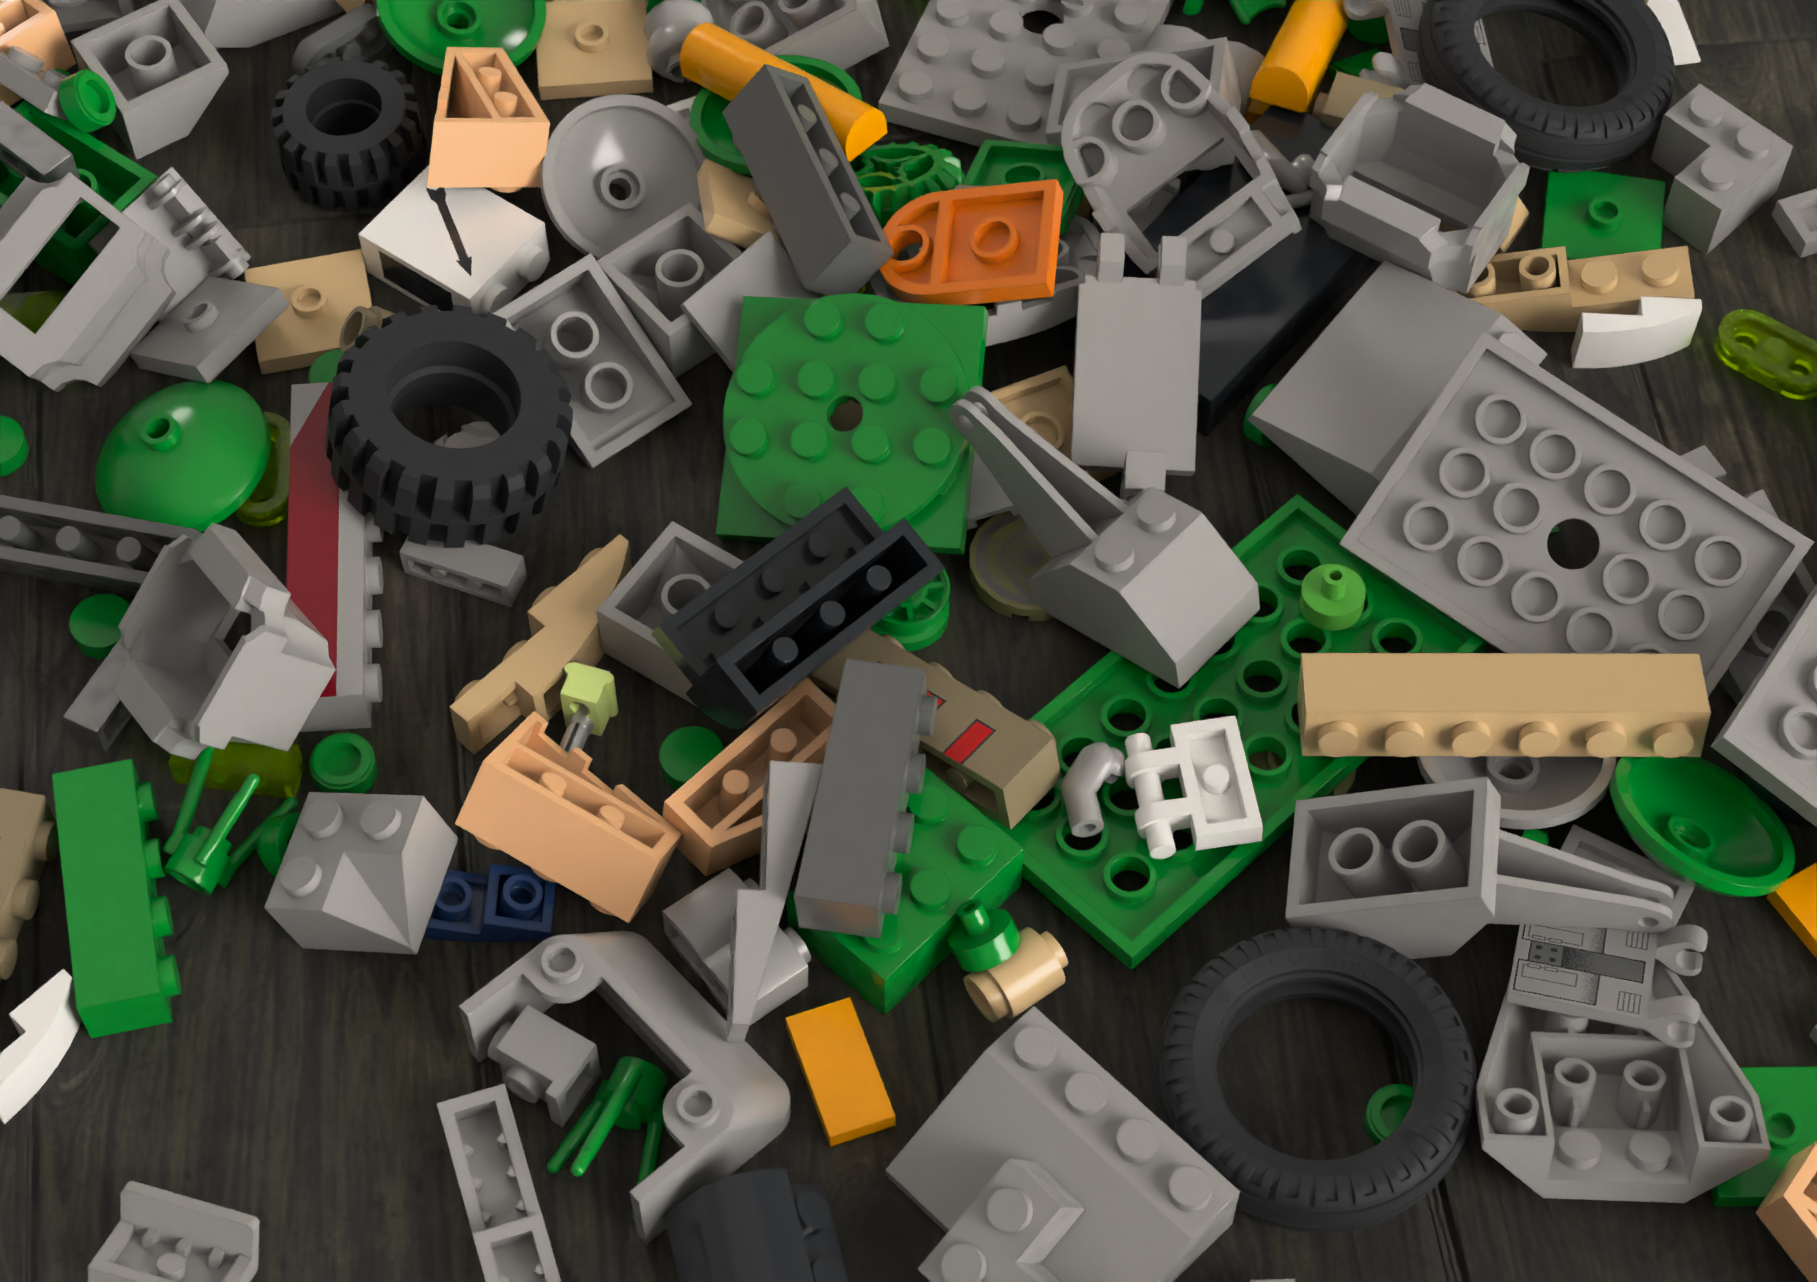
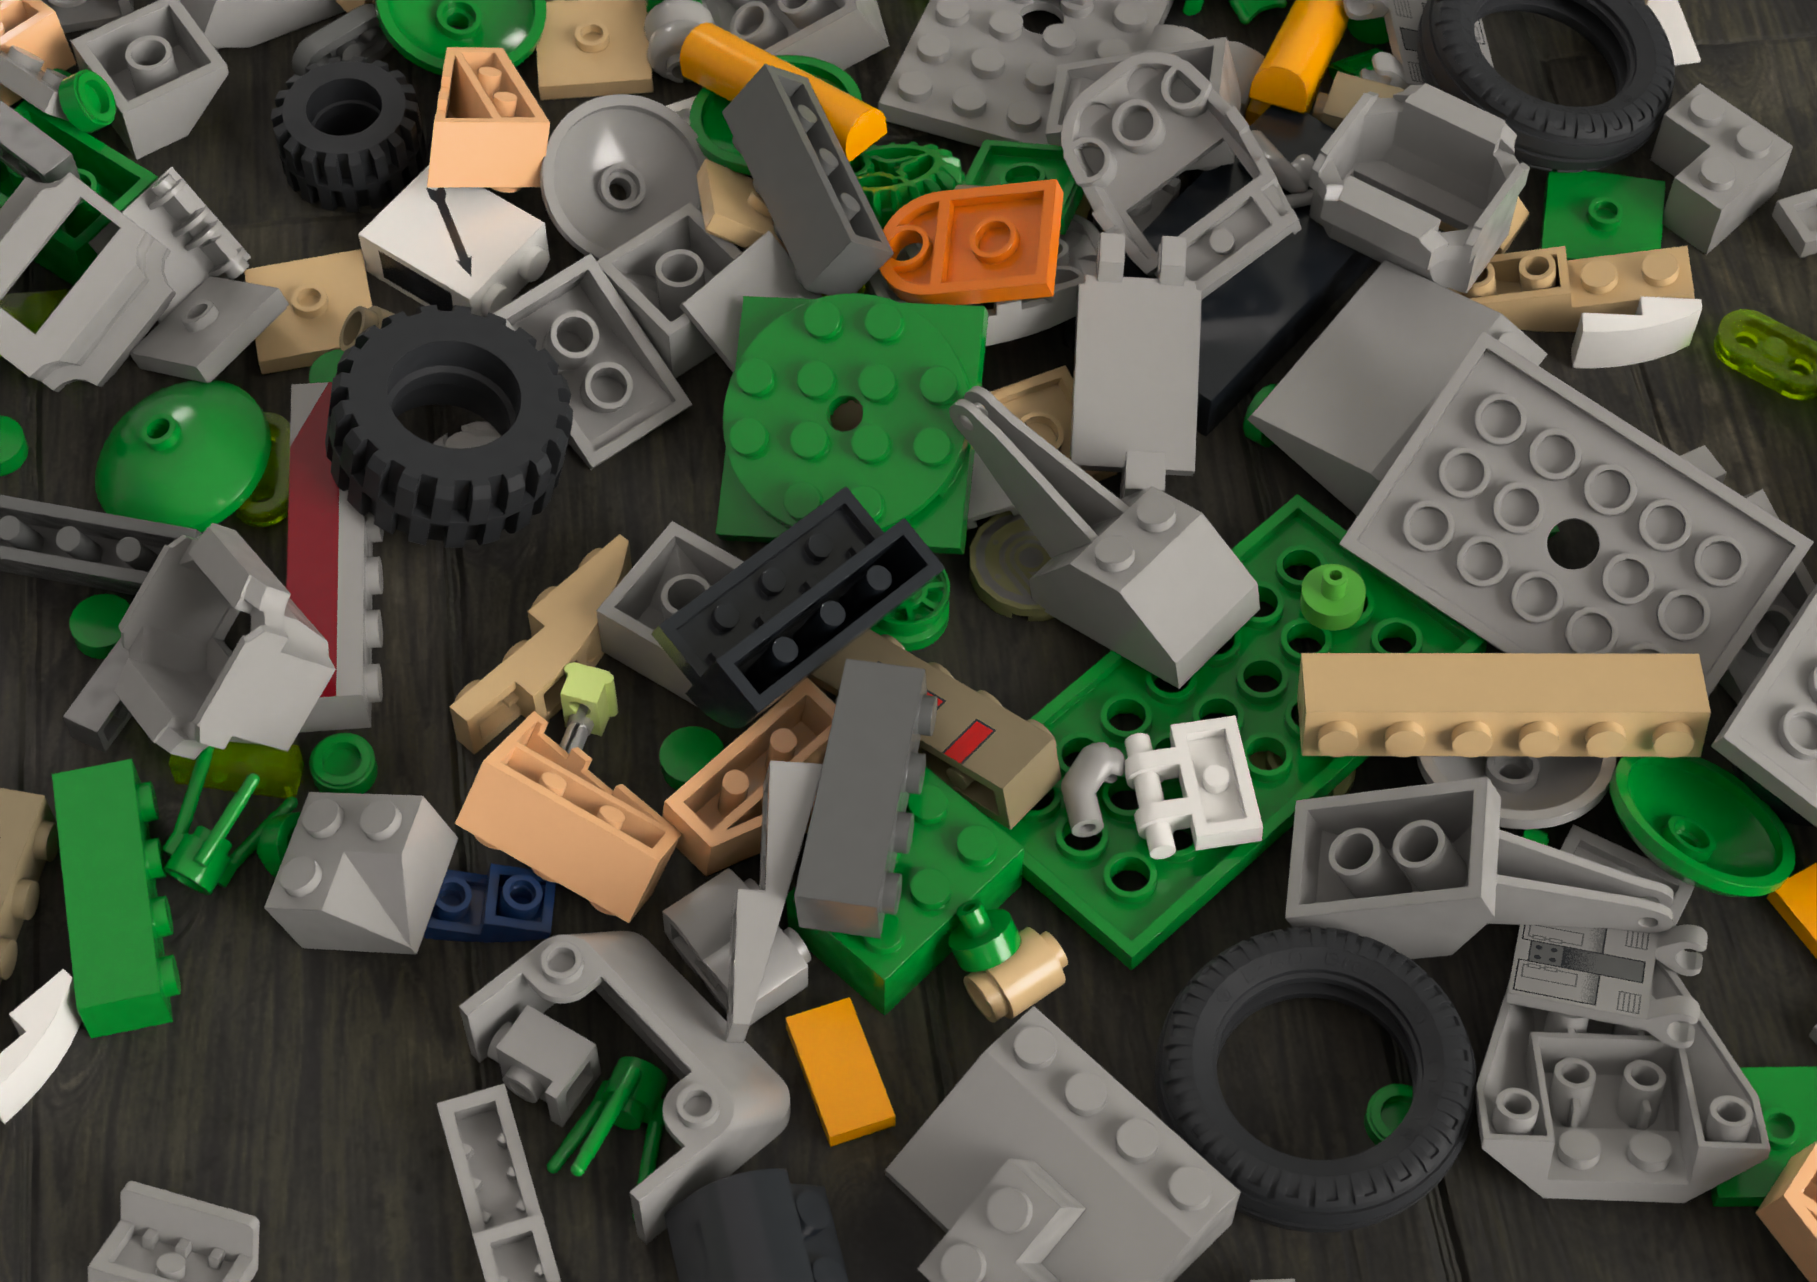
light grey piece [399,537,527,607] -> none

